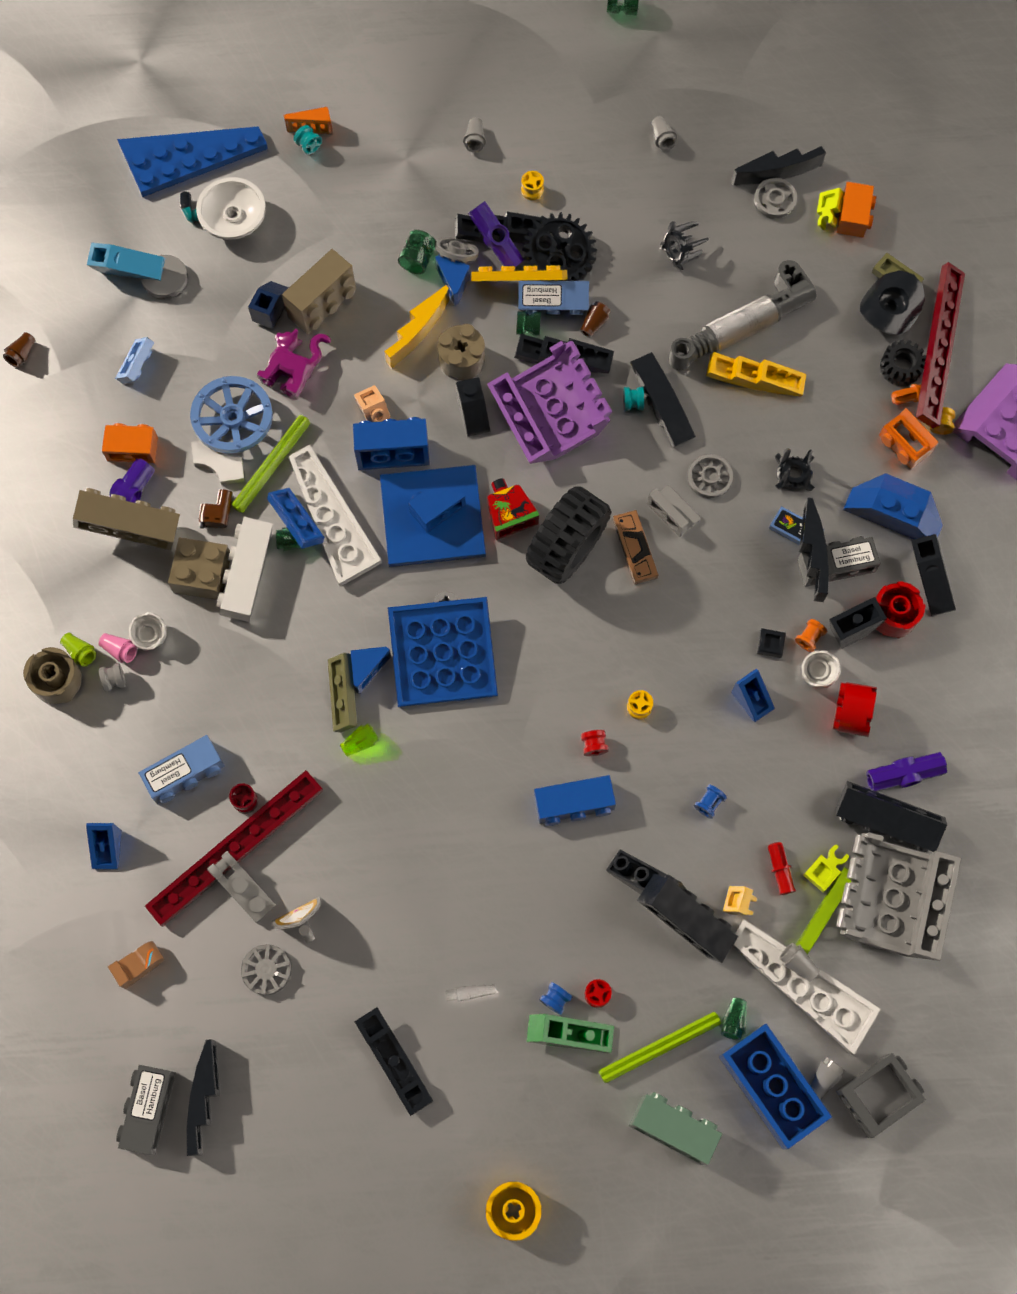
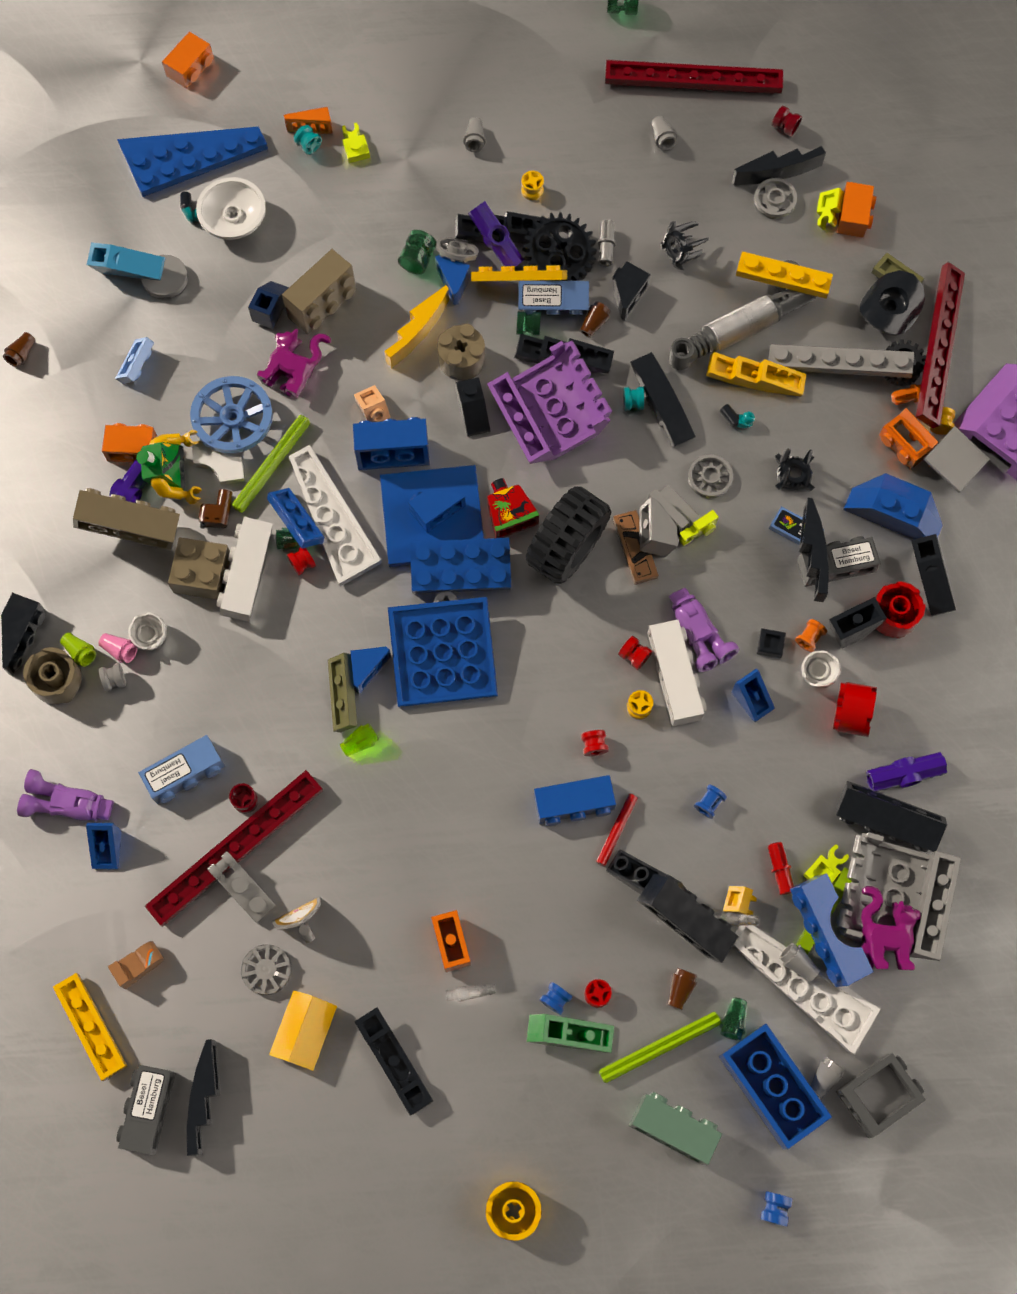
none -> black slope [1,592,46,676]
none -> medium lavender piece [17,769,114,822]
none -> yellow plate [53,973,128,1081]
none -> torso [136,430,202,504]
none -> orange brick [162,31,214,89]
none -> yellow piece [269,990,337,1071]
none -> red wheel [287,547,316,576]
none -> neon yellow plate [342,122,370,163]
none -> blue brick [410,538,511,593]
none -> orange brick [431,910,471,972]
none -> red bar [596,794,638,867]
none -> light grey axle [598,220,616,267]
none -> dark red plate [605,60,783,94]
none -> black slope [612,261,651,321]
none -> red wheel [618,636,653,670]
none -> light grey slope [639,497,679,557]
none -> white brick [647,620,707,727]
none -> reddish brown cone [667,968,698,1010]
none -> medium lavender piece [669,588,740,672]
none -> neon yellow plate [679,510,719,547]
none -> clear animal [714,911,760,926]
none -> arm [719,404,755,429]
none -> yellow plate [735,251,833,299]
none -> blue wheel [760,1191,793,1227]
none -> light grey plate [768,344,914,378]
none -> dark red wheel [771,105,803,137]
none -> arch [790,873,873,987]
none -> magenta animal [861,886,921,970]
none -> light grey piece [924,426,990,493]

